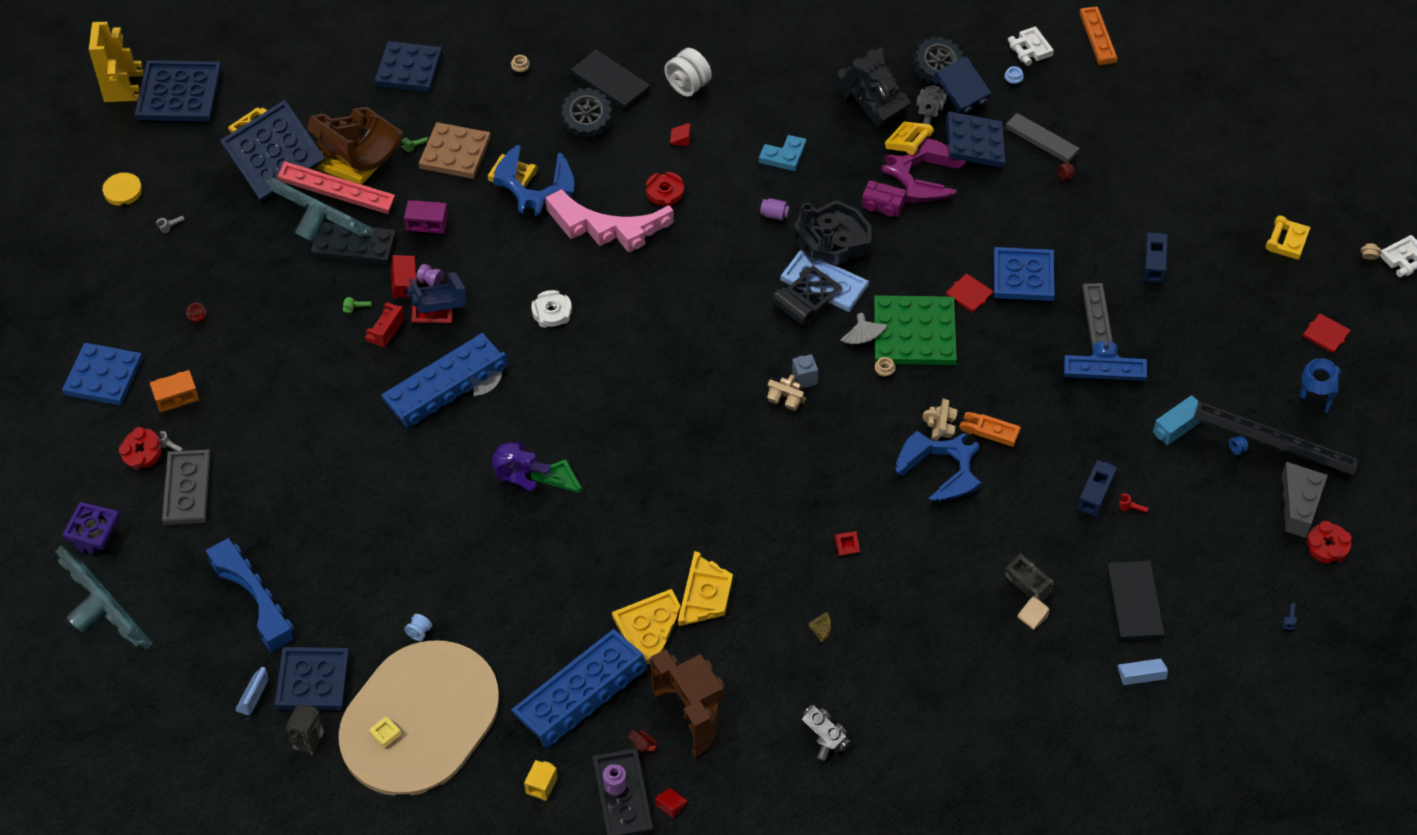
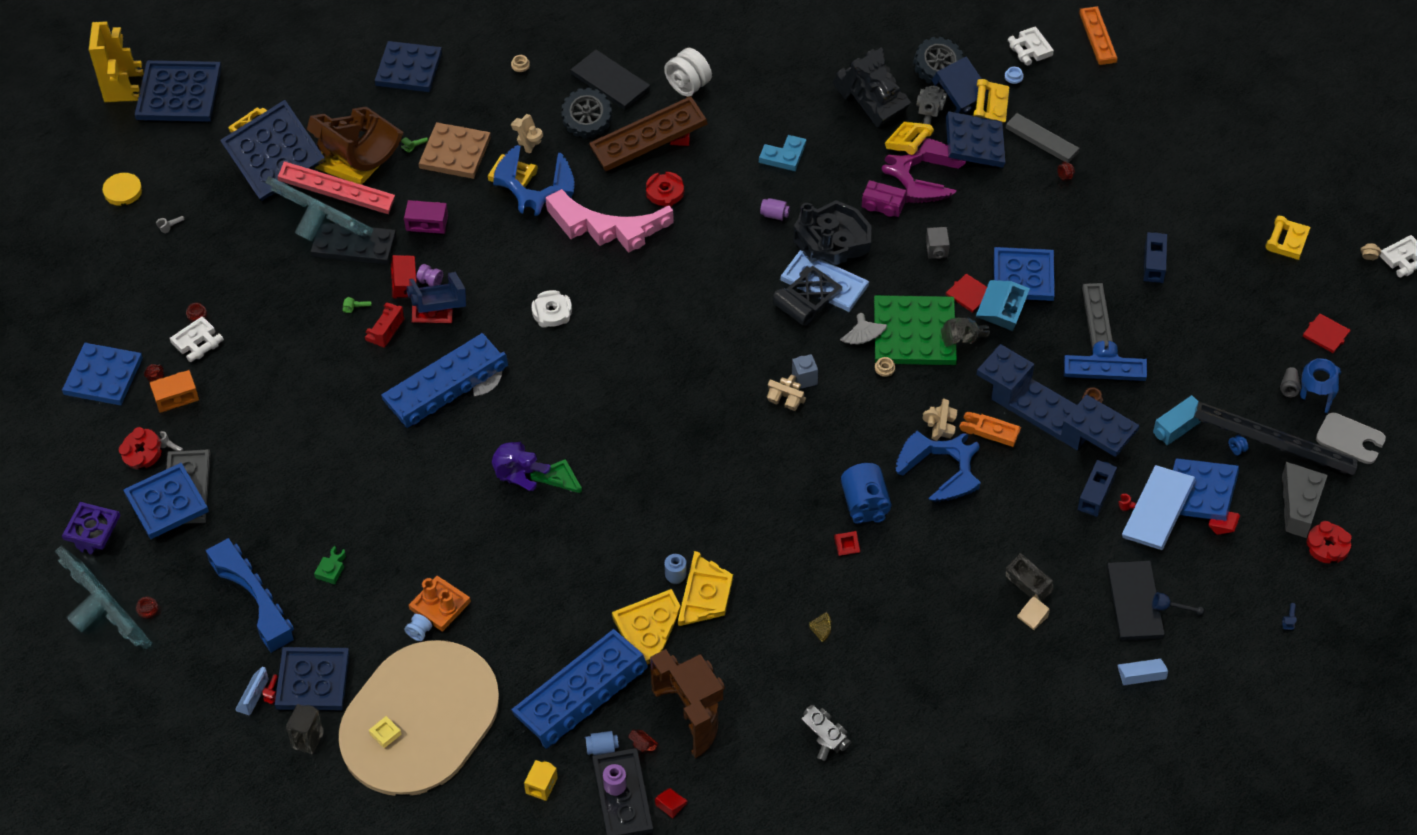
none -> blue plate [123,463,209,539]
none -> clear red plate [136,597,158,618]
none -> clear red plate [144,364,164,382]
none -> white plate [170,317,224,362]
none -> red hand [262,674,278,704]
none -> green plate [314,546,346,584]
none -> orange plate [409,576,471,632]
none -> tan hips [511,114,543,153]
none -> medium blue brick [585,731,619,756]
none -> reddish brown plate [589,96,708,172]
none -> medium blue brick [665,554,687,584]
none -> blue cylinder [841,463,891,524]
none -> flat silver brick [926,227,949,259]
none -> clear smoke piece [941,318,990,347]
none -> yellow plate [973,79,1009,124]
none -> dark azure slope [976,280,1030,331]
none -> dark blue bracket [977,344,1139,457]
none -> reddish brown plate [1082,388,1103,403]
none -> light blue tile [1122,465,1196,550]
none -> dark blue hinge [1152,592,1204,615]
none -> blue plate [1173,459,1239,521]
none -> red slope [1209,512,1240,535]
none -> flat silver cone [1280,368,1301,397]
none -> light grey piece [1316,413,1386,464]

